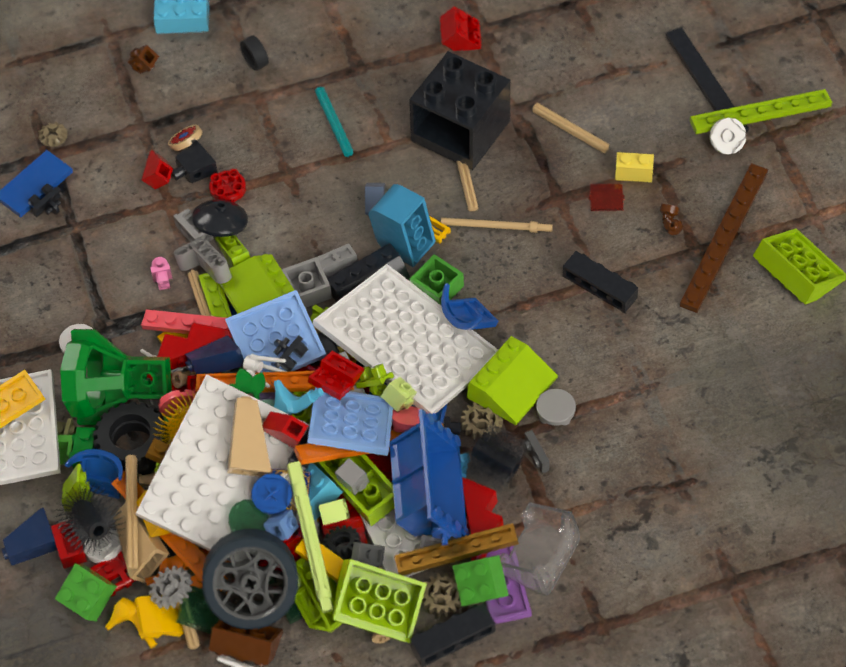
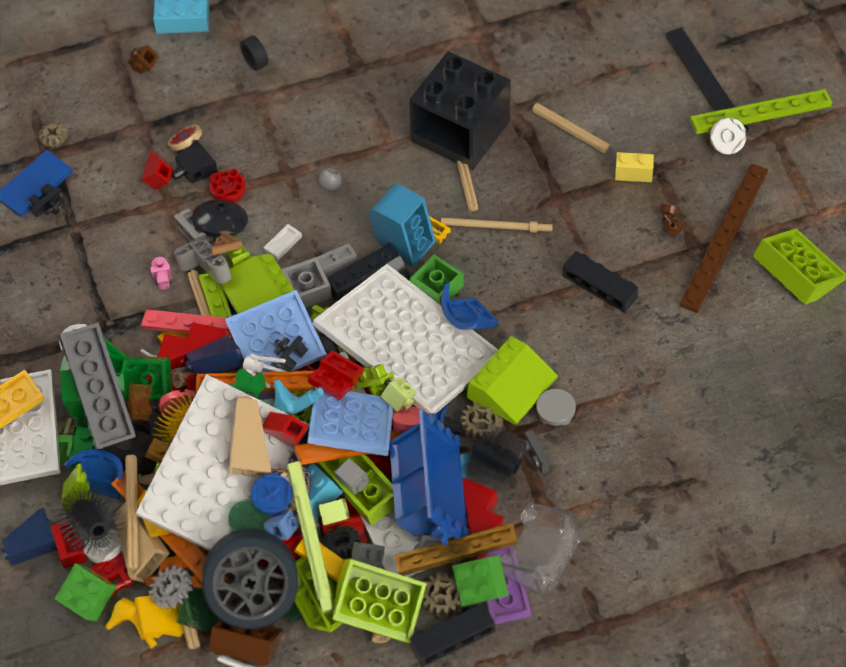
teal axle [315,86,353,157] -> none
sand blue slope [365,183,385,215] -> none
red slope [440,6,482,51] -> none
clear red piece [589,184,625,211] -> none
none -> brick [58,322,136,449]
none -> clear orange hips [126,383,152,421]
none -> medium nougat tile [211,231,242,255]
none -> white tile [263,224,302,261]
none -> light grey piece [319,168,341,191]

